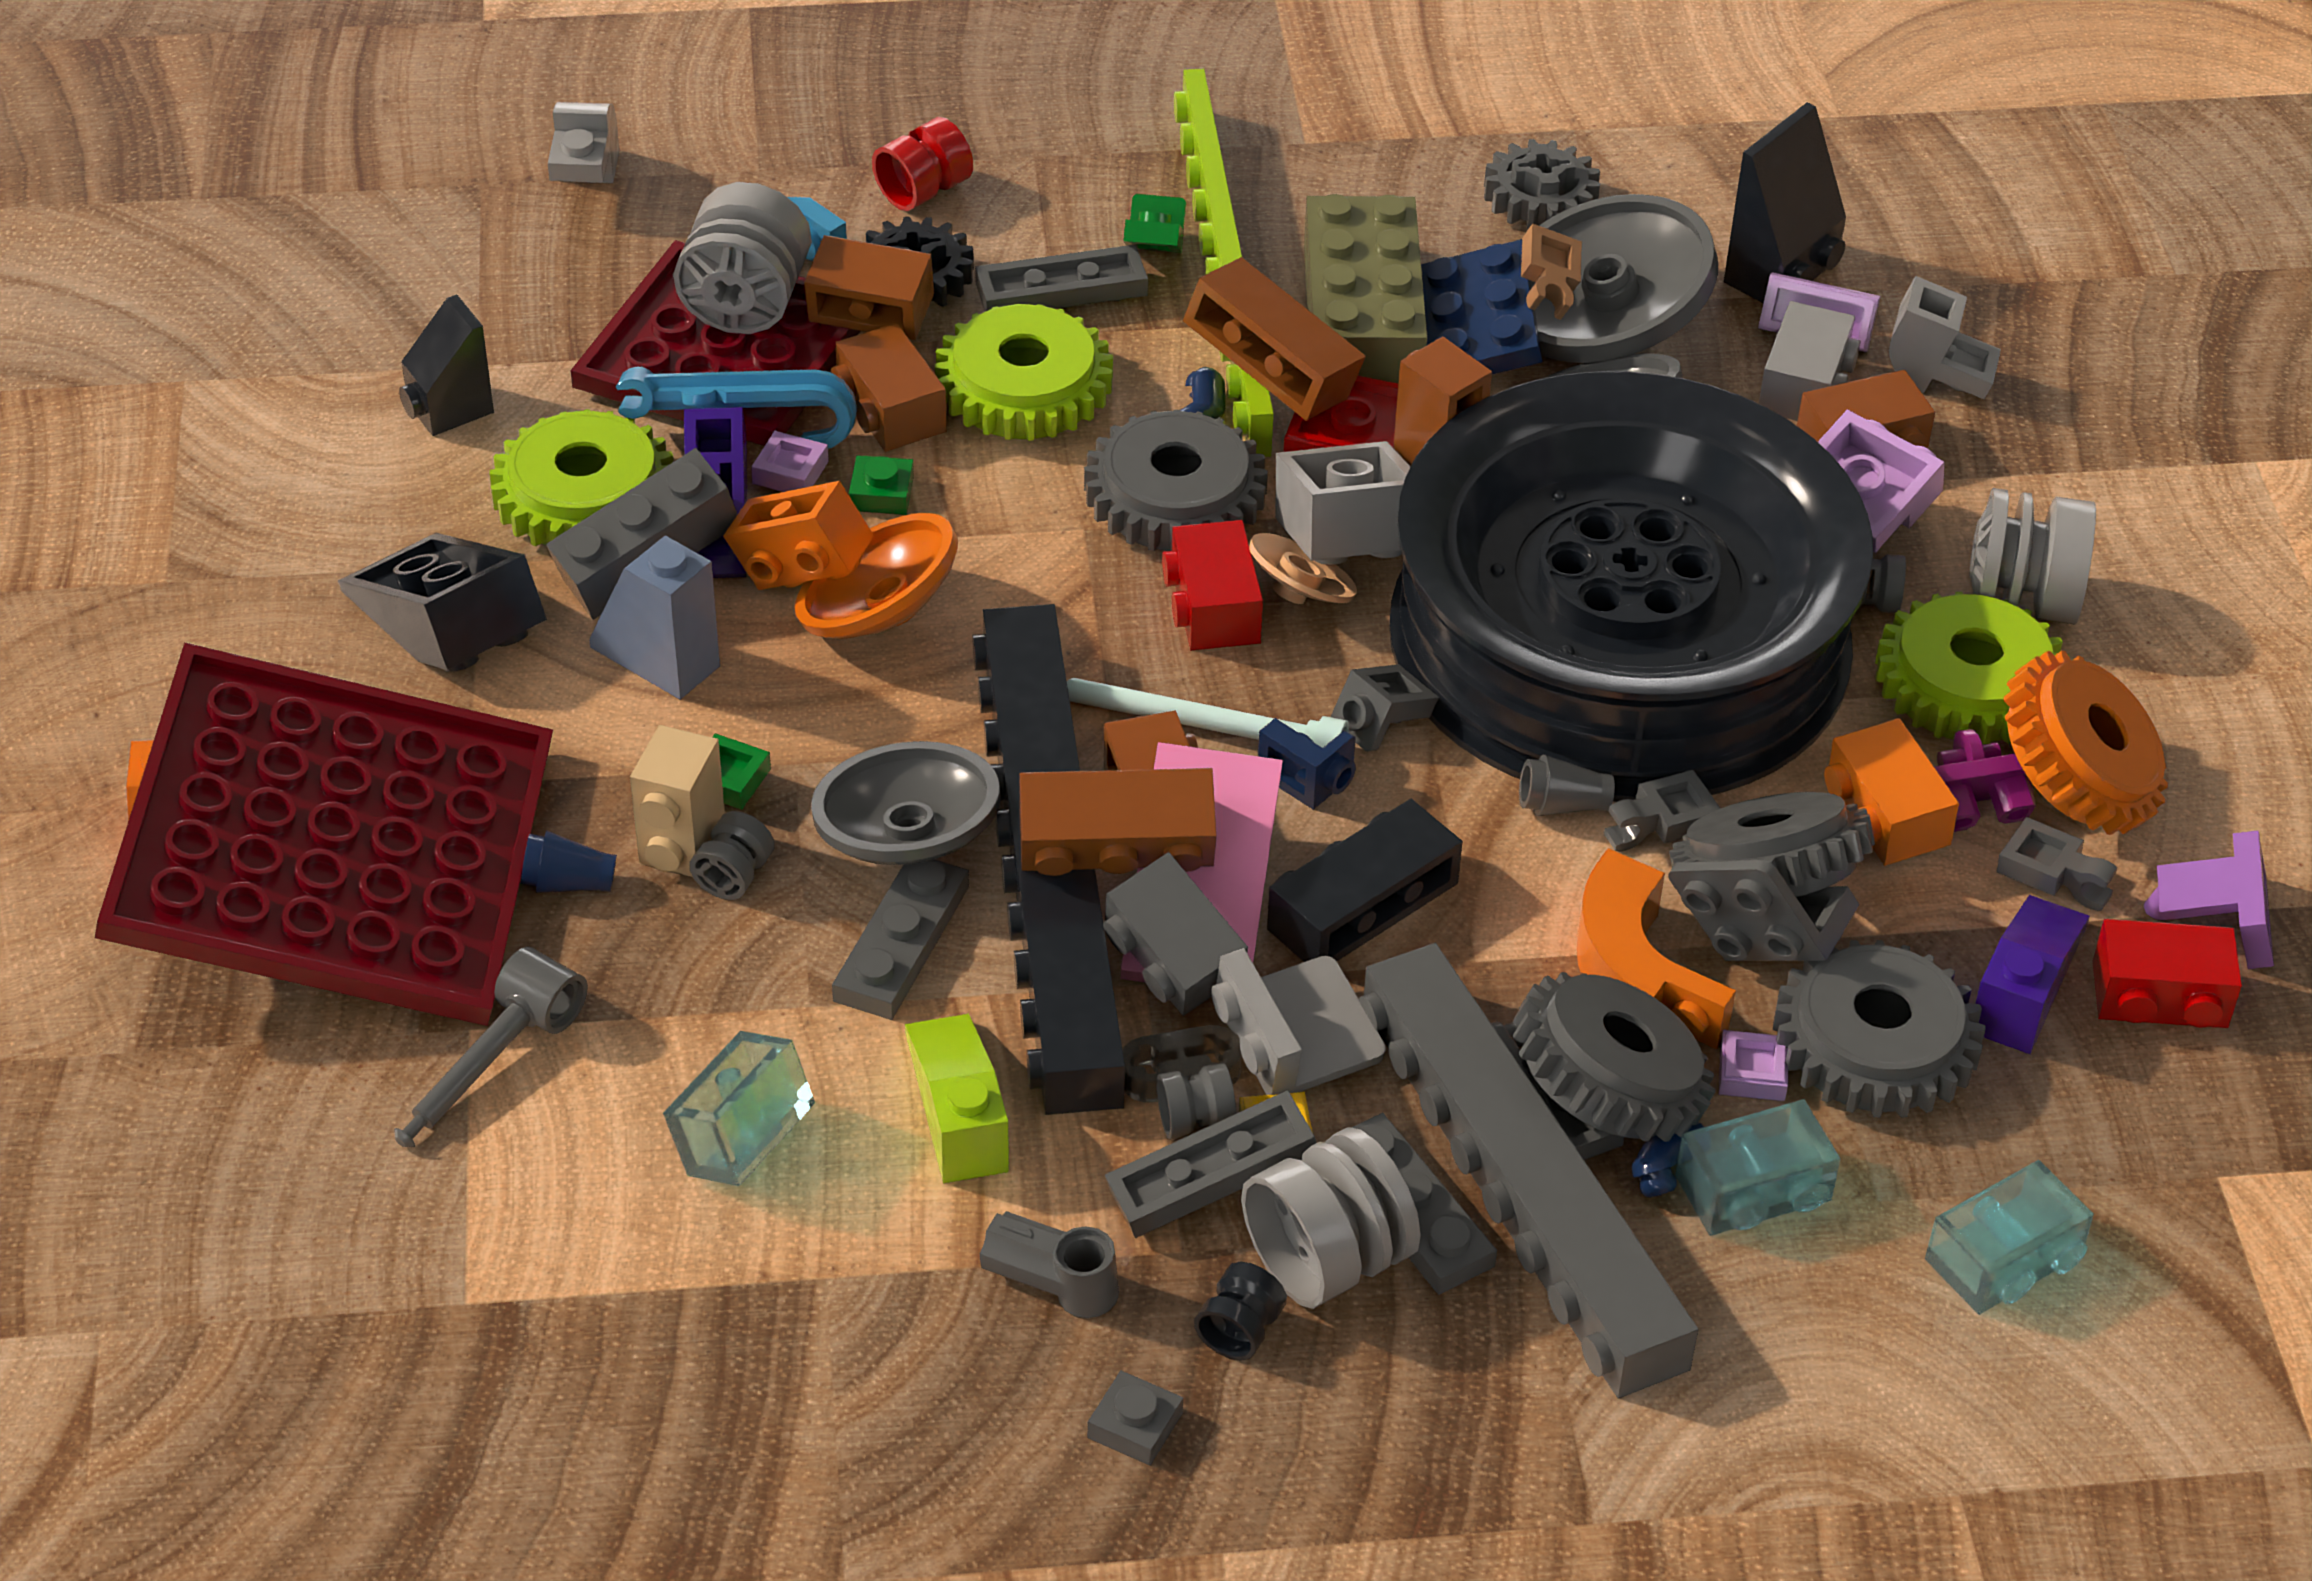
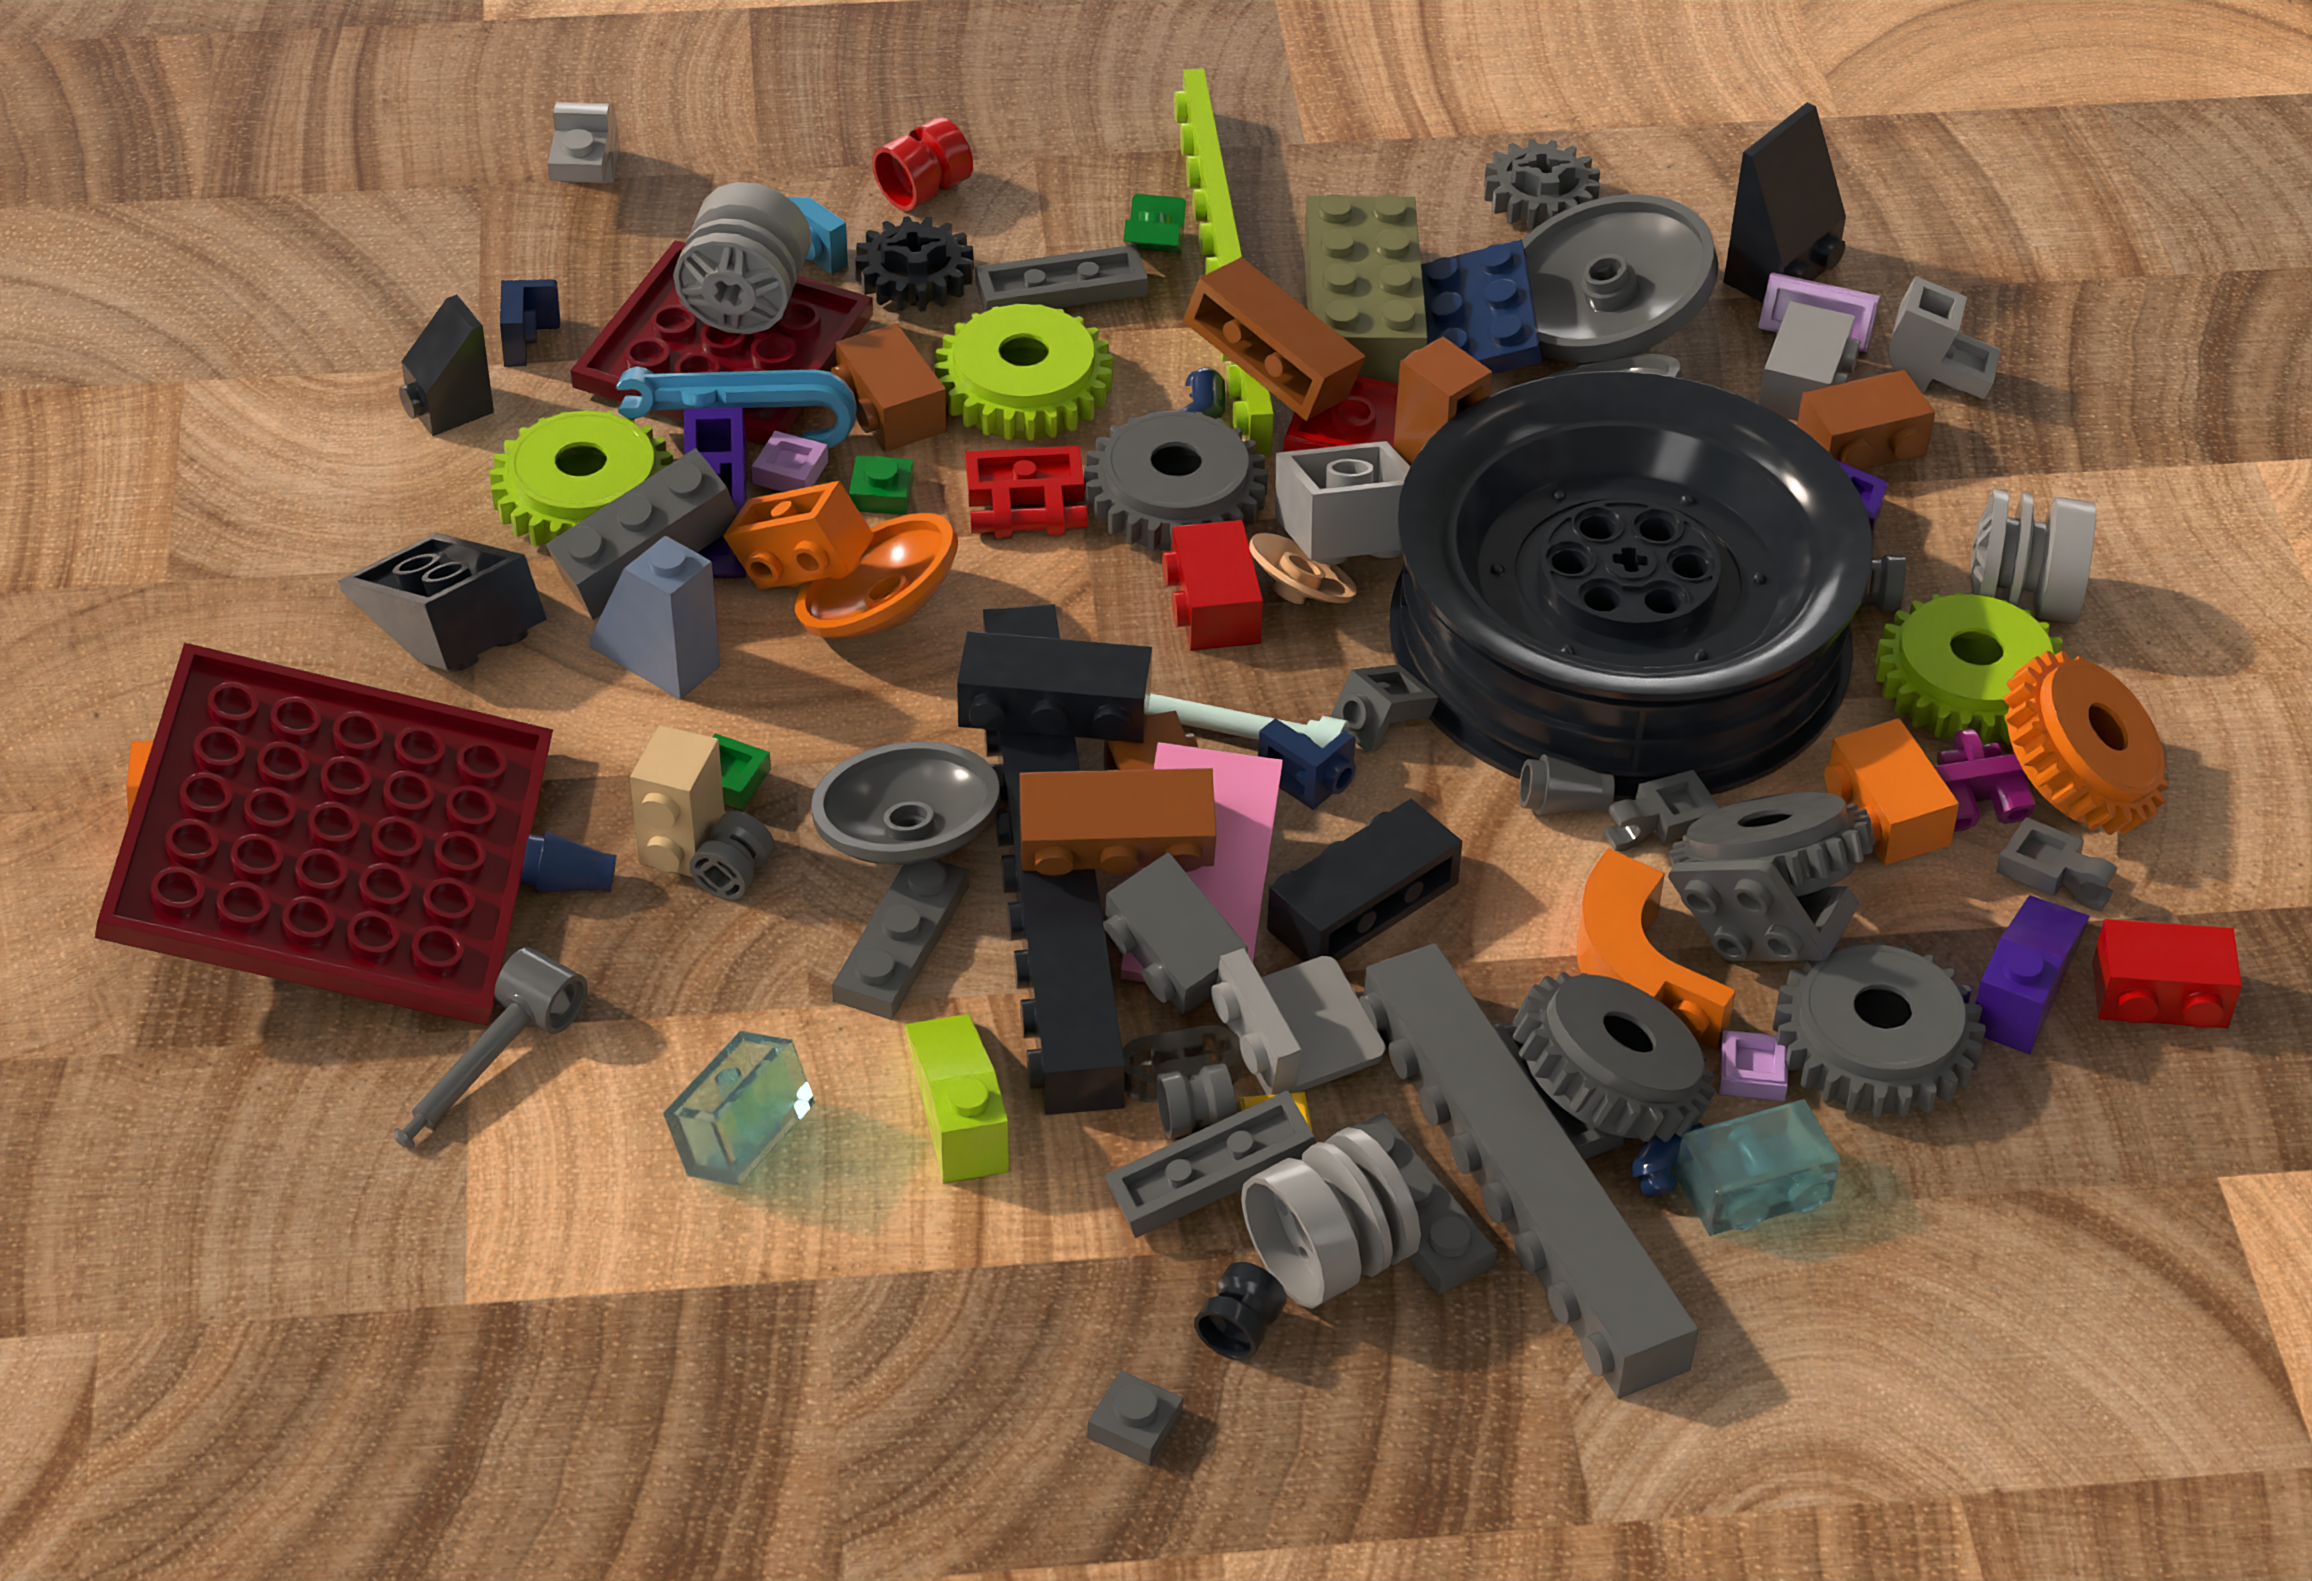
dark orange brick [804,235,934,340] -> none
dark grey piece [980,1211,1119,1318] -> none
medium nougat plate [1521,223,1582,320] -> none
lavender plate [1818,409,1945,553] -> none
clear light blue brick [1925,1160,2094,1315] -> none
medium lavender piece [2144,831,2274,969] -> none
none -> dark blue bracket [500,279,561,367]
none -> black brick [957,631,1152,743]
none -> red plate [965,446,1088,539]

